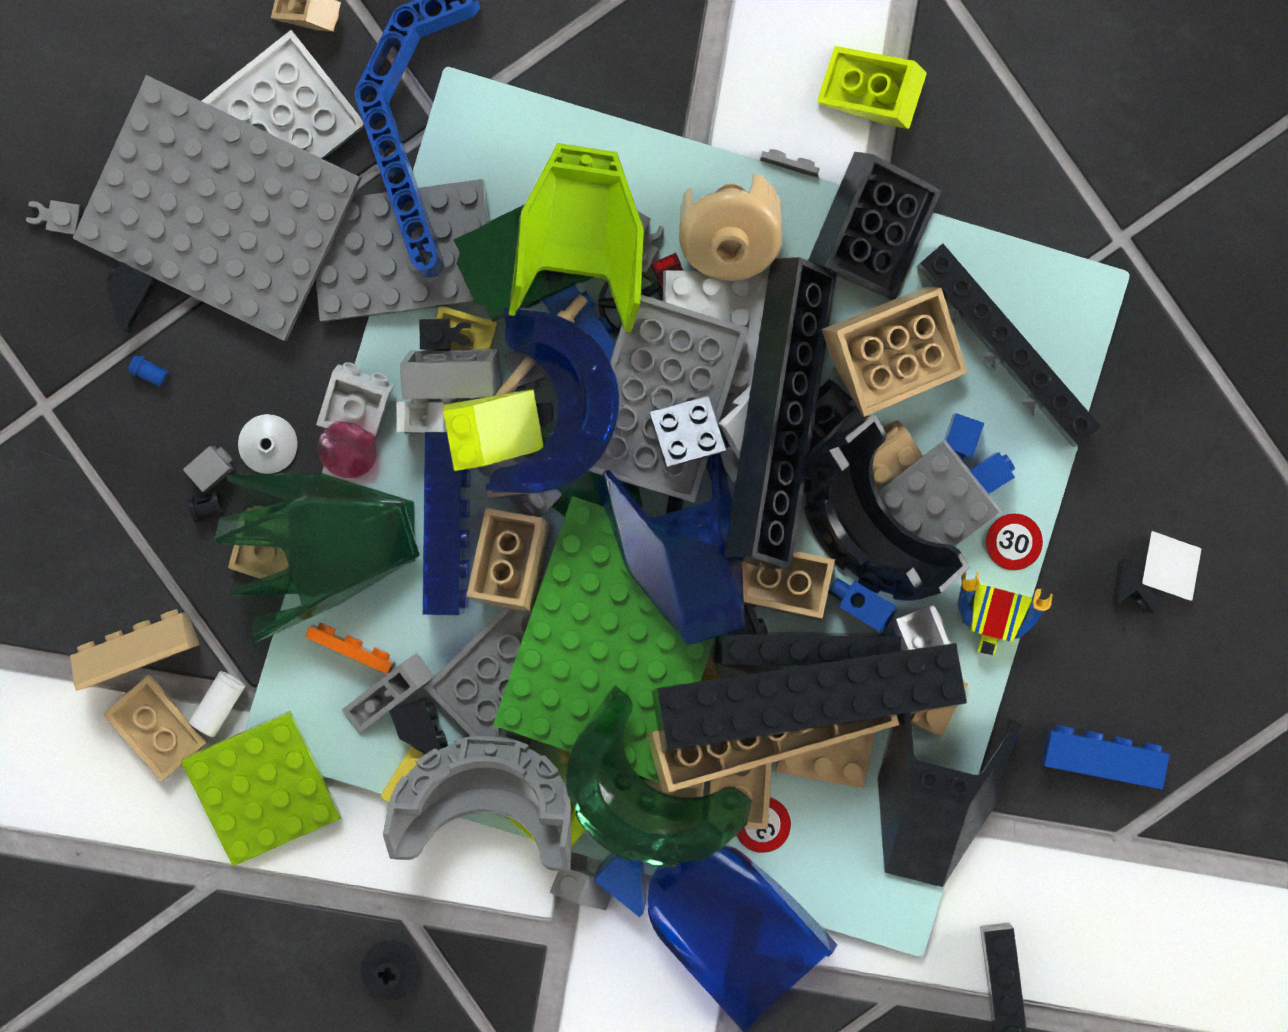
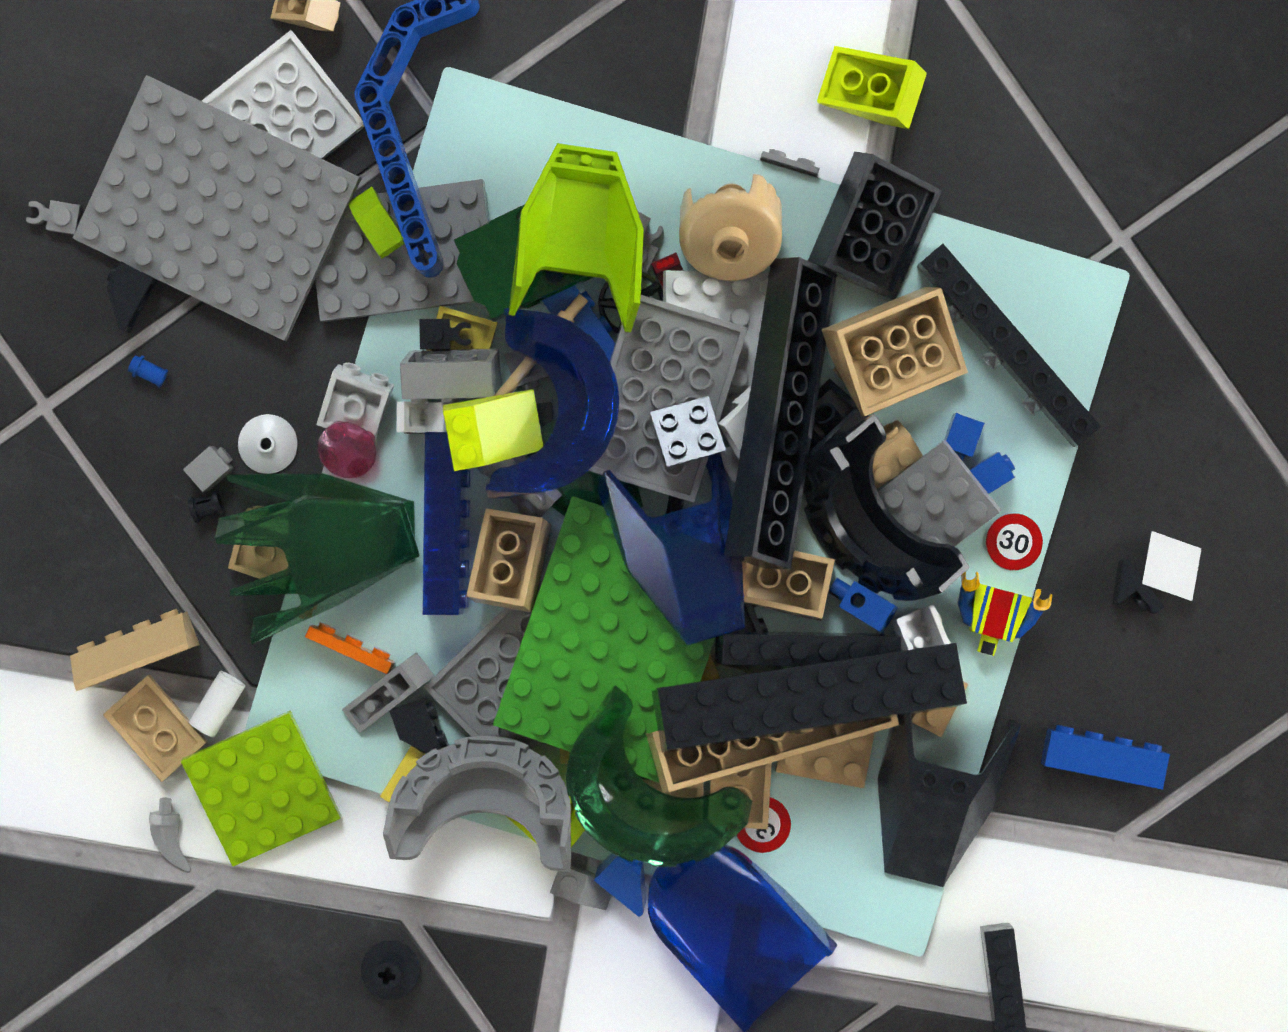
none -> light grey bar [149,797,191,872]
none -> lime slope [348,187,405,259]

